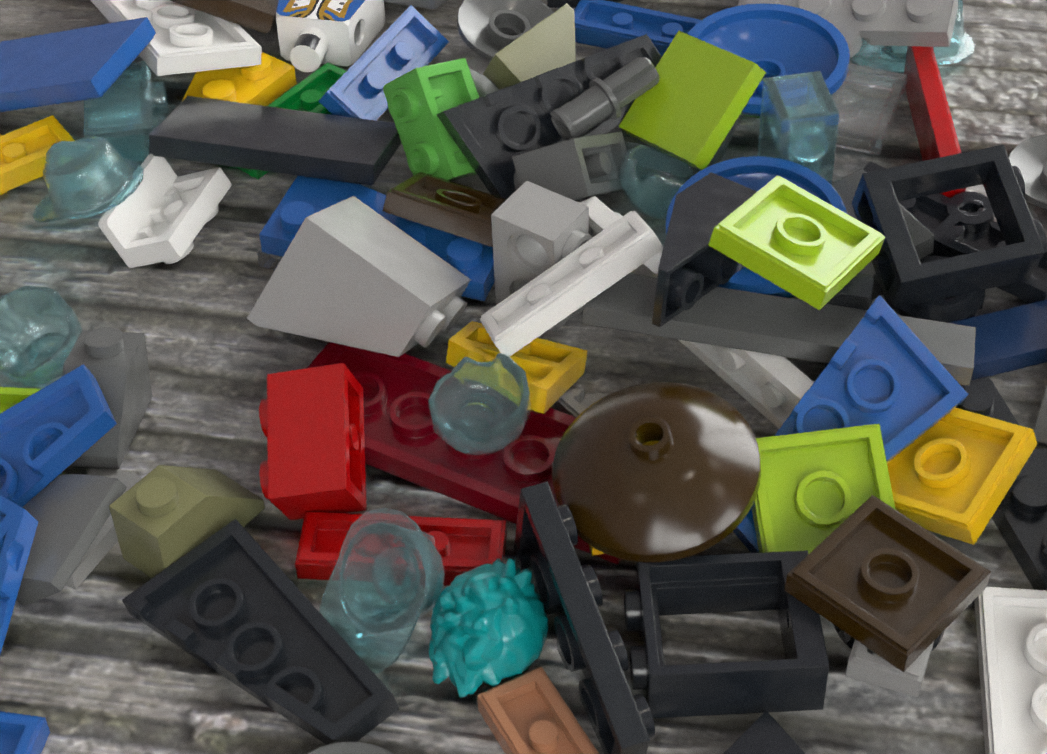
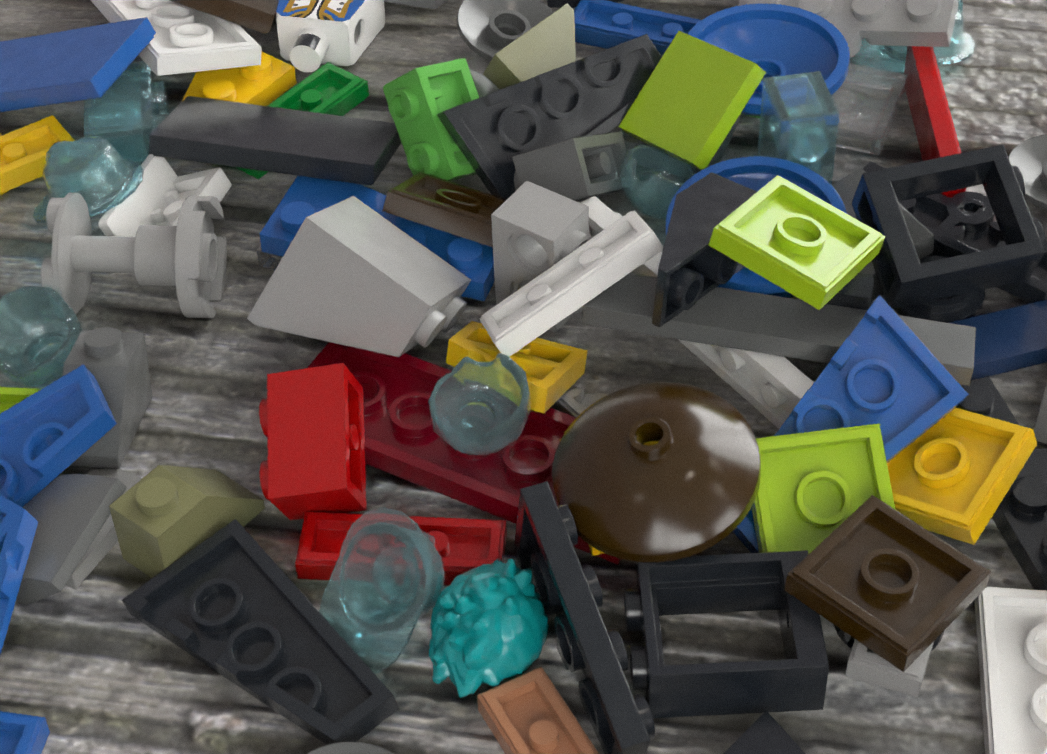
tile [319,5,449,121] -> none
dark grey axle [551,57,660,141] -> none
none -> light grey piece [41,193,227,318]

